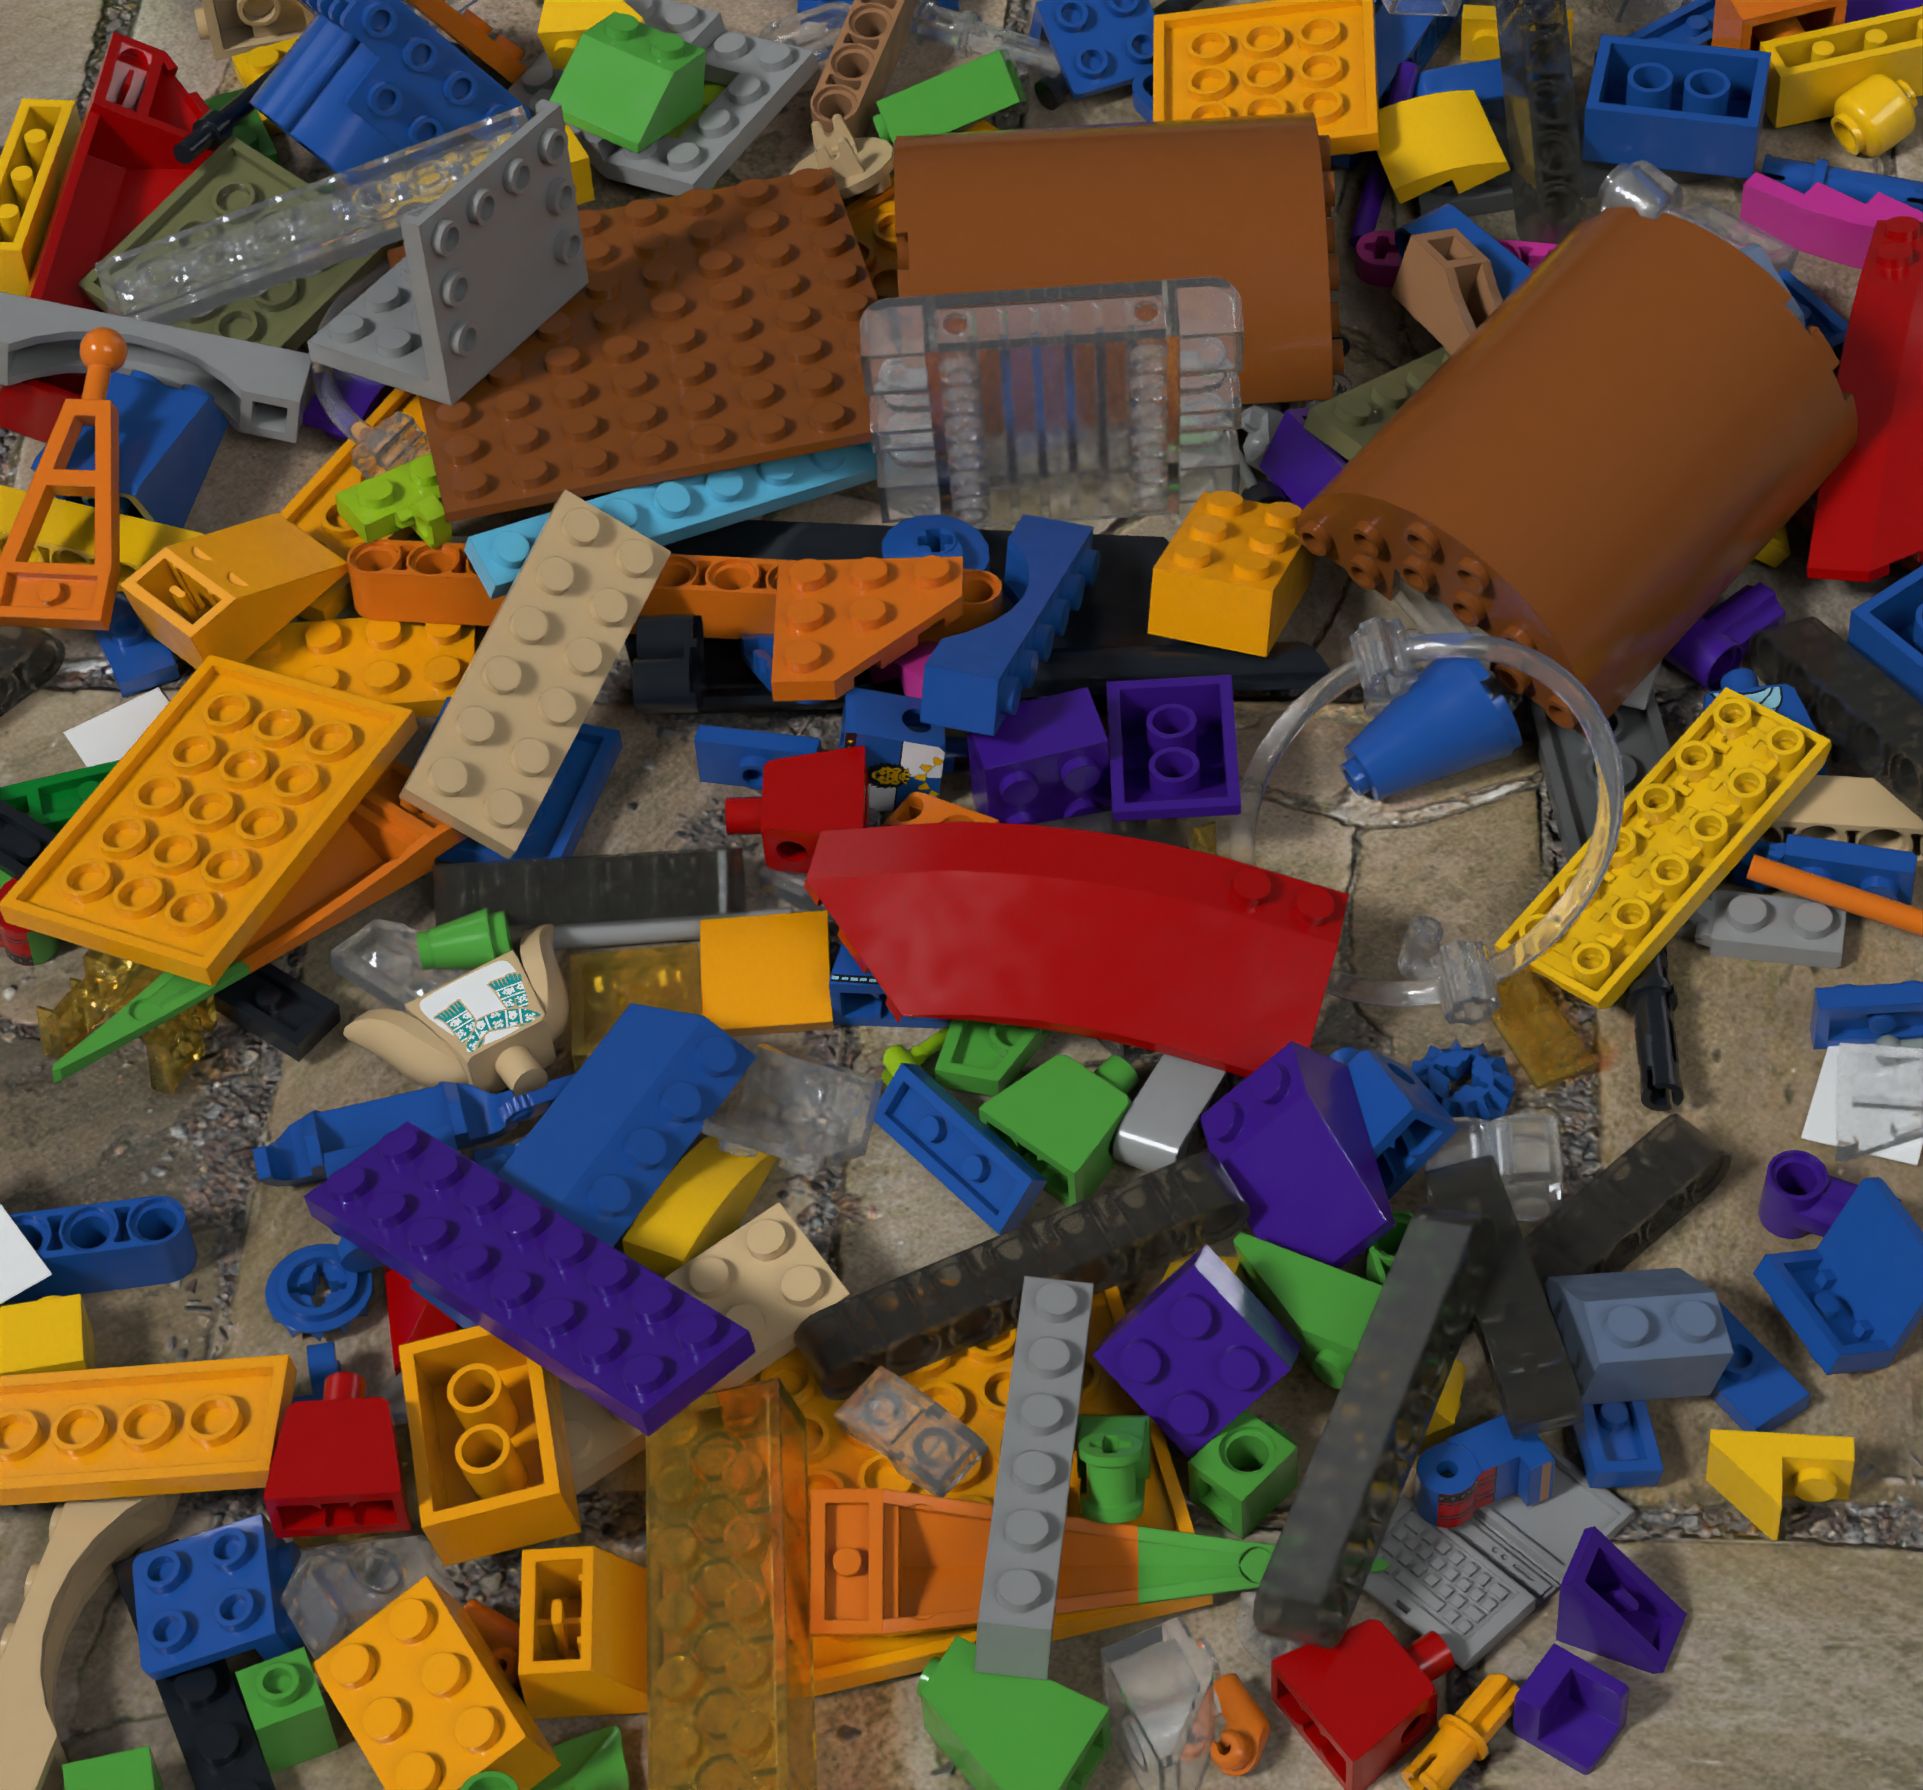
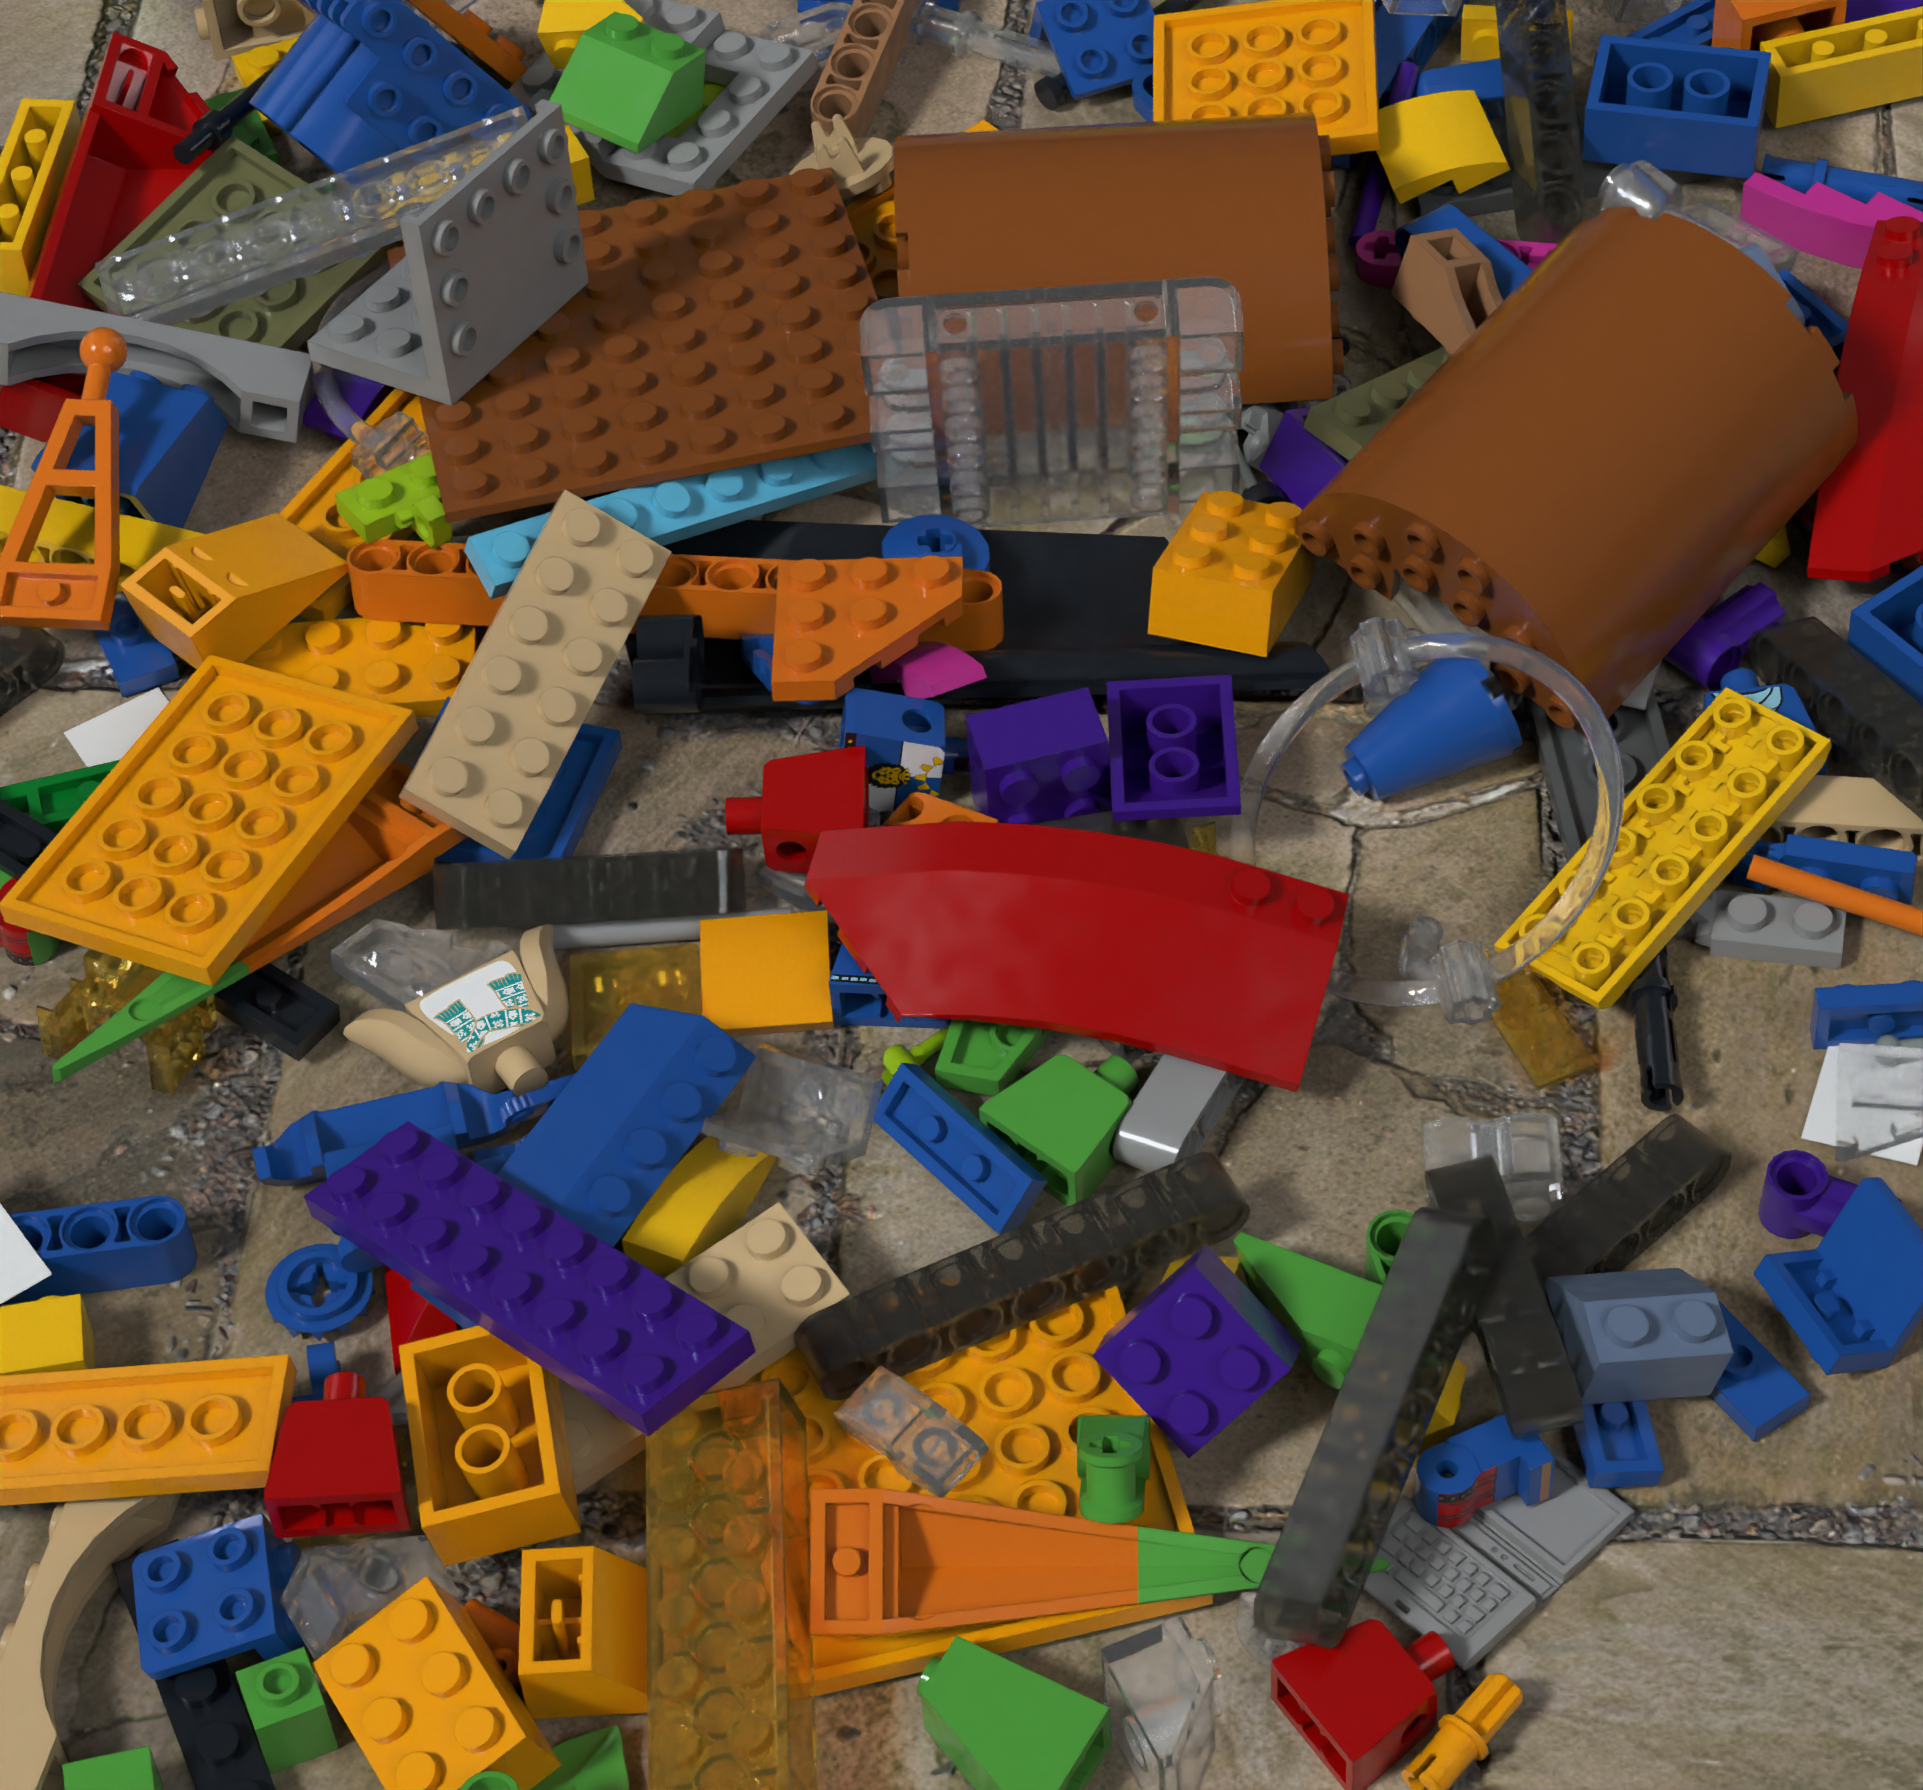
bright green cone [416,907,513,971] -> none
blue plate [694,724,822,790] -> none
bright green slope [872,49,1029,145] -> none
blue arch [920,514,1100,736] -> none
light grey arch [974,1276,1094,1680] -> none
bright green brick [1188,1409,1298,1540] -> none
dark purple slope [1200,1041,1396,1269] -> none
orange arm [1207,1673,1271,1776] -> none
blue torso [1329,1047,1459,1201] -> none
blue gear [1411,1038,1514,1132] -> none
dark purple panel [1513,1643,1630,1775] -> none
dark purple slope [1556,1526,1687,1674] -> none
yellow slope [1706,1429,1855,1541] -> none
yellow head [1831,73,1918,158] -> none

